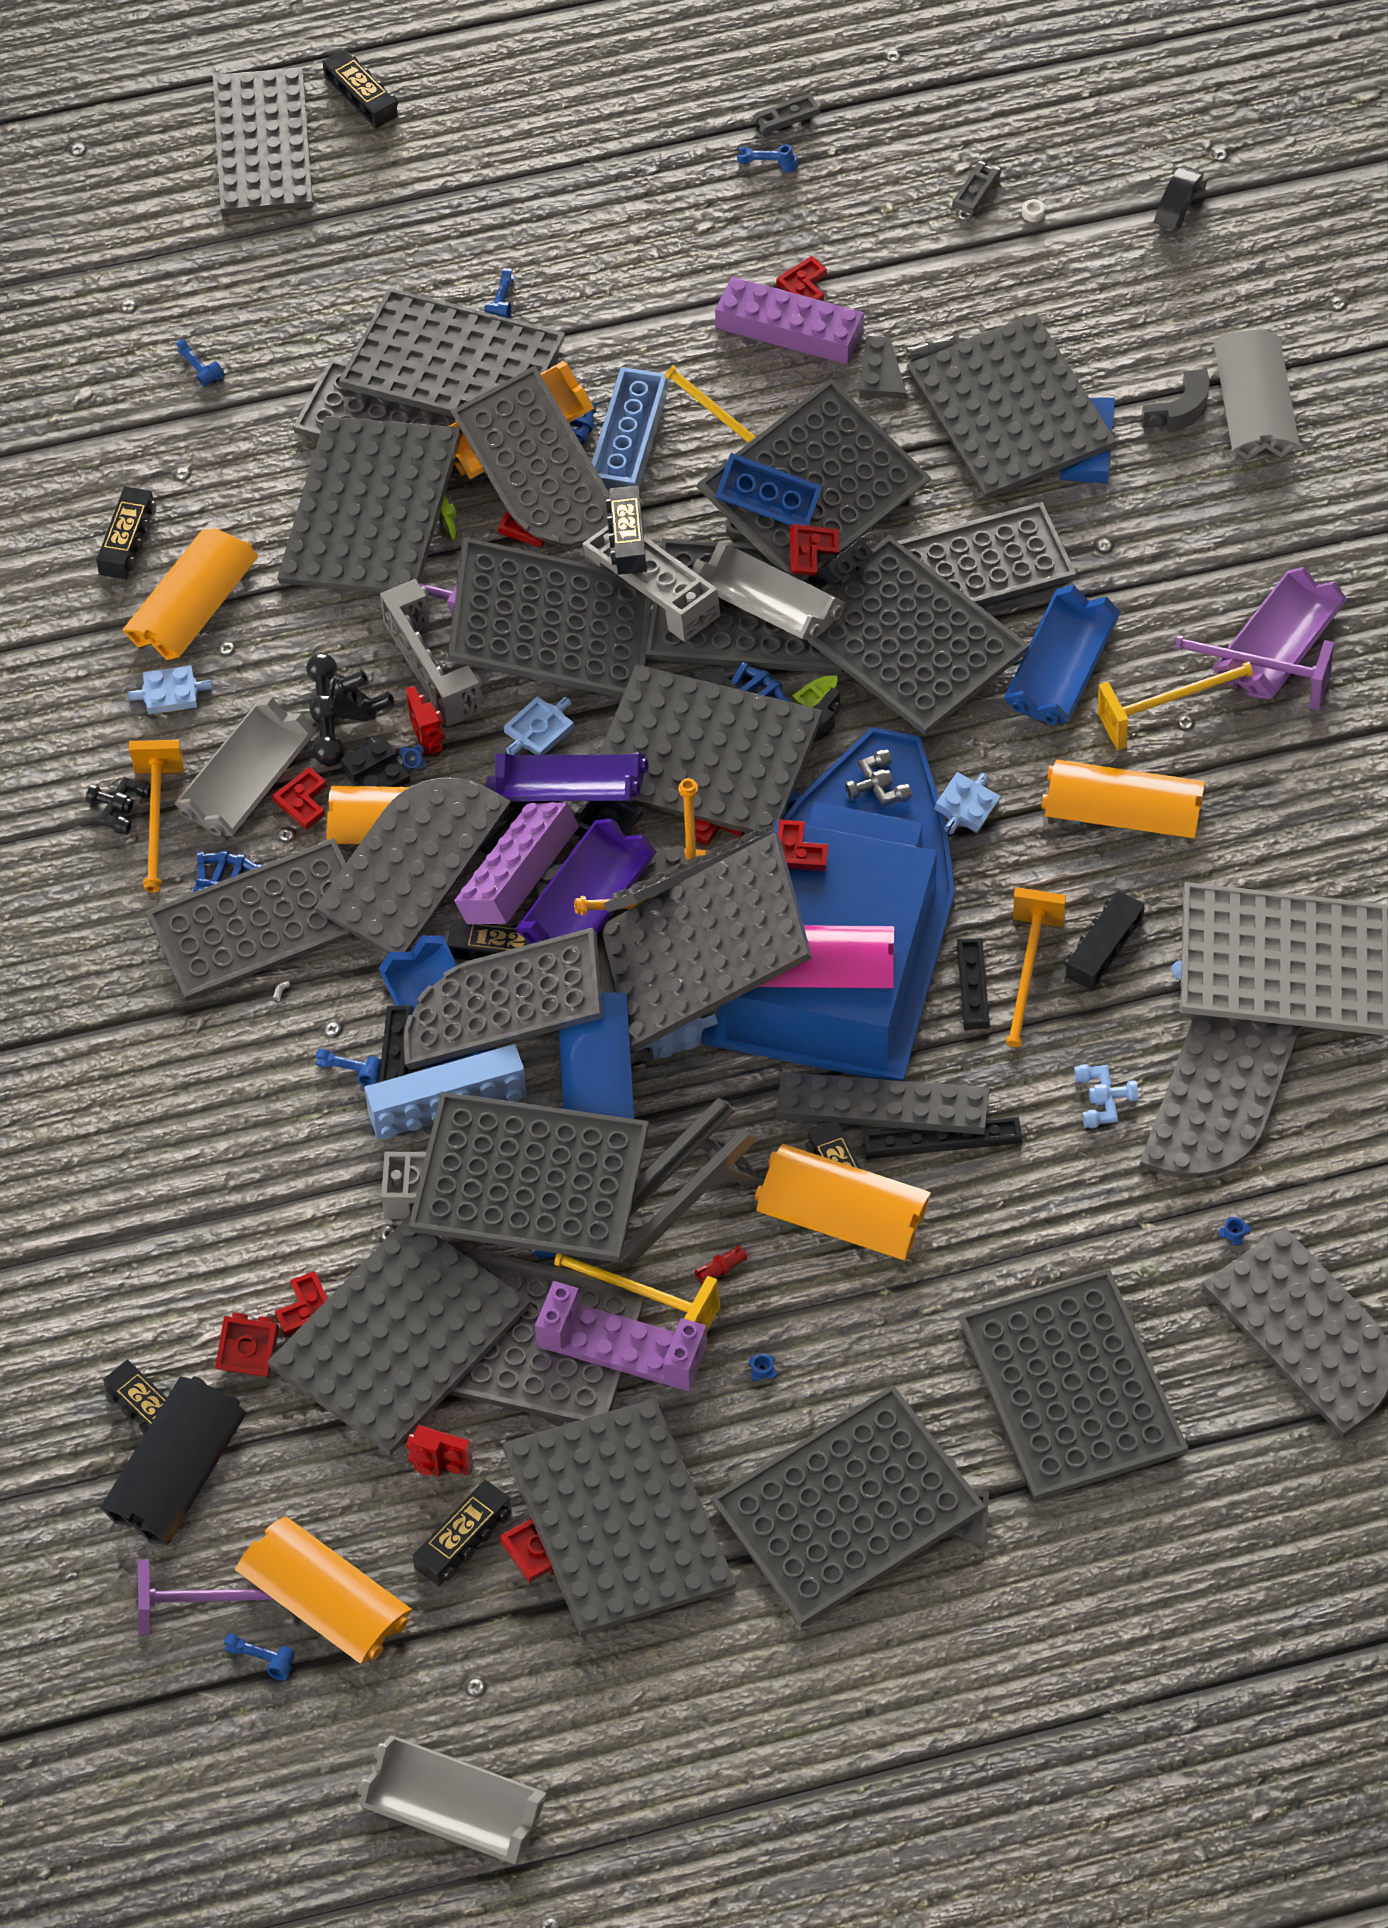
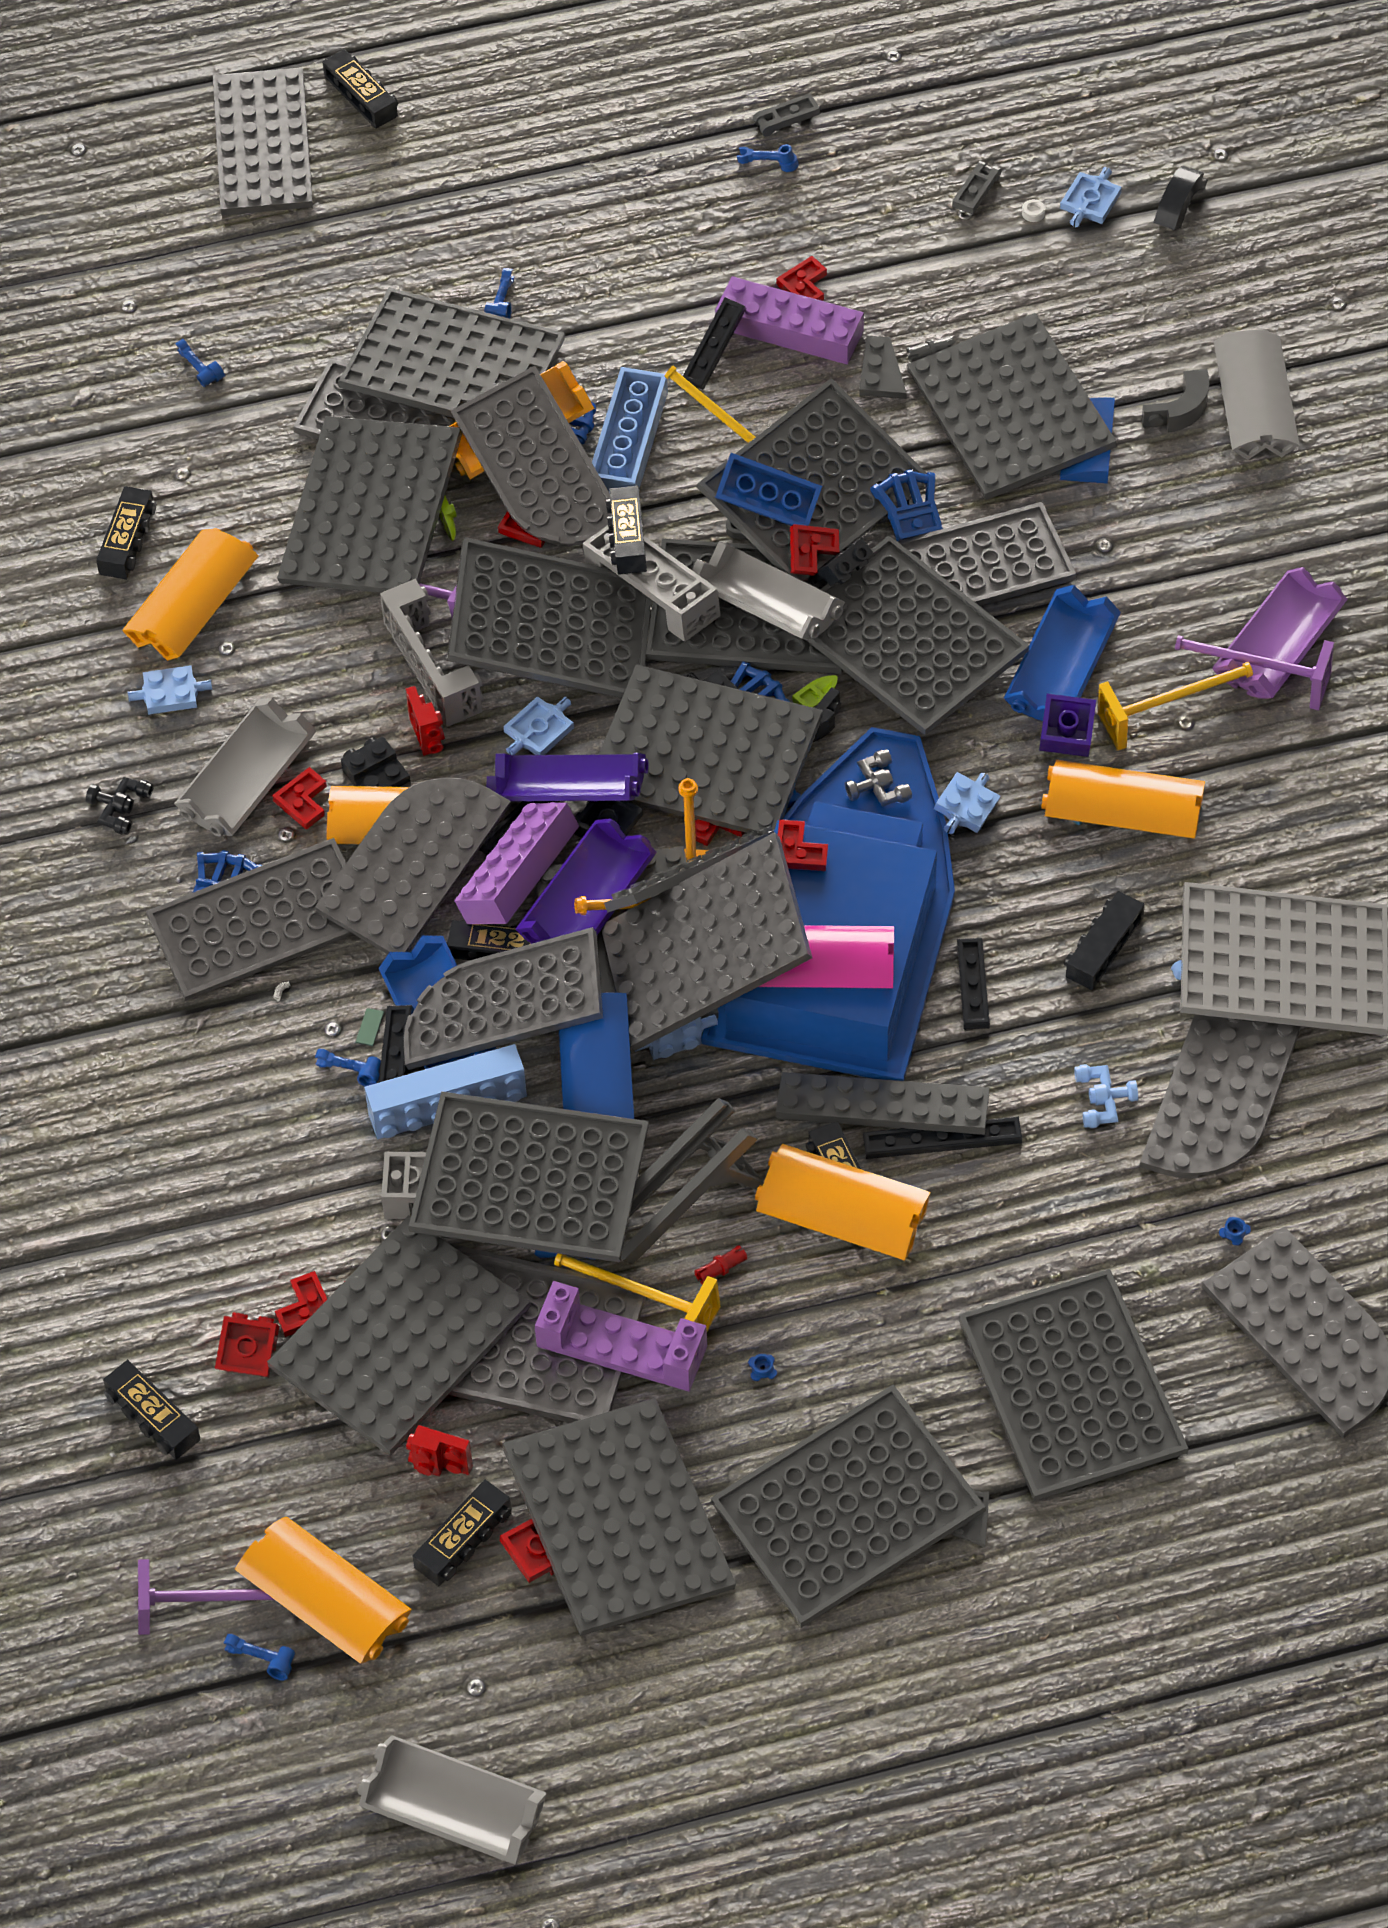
black cylinder [100,1376,247,1545] -> none
light orange tile [129,740,185,893] -> none
black connector [306,653,395,767] -> none
blue plate [399,745,426,771] -> none
light orange tile [1006,887,1066,1048] -> none
none -> sand green window [356,1008,384,1046]
none -> black tile [683,297,747,390]
none -> blue plate [870,469,943,541]
none -> dark purple slope [1039,693,1096,757]
none -> light blue plate [1060,167,1122,227]

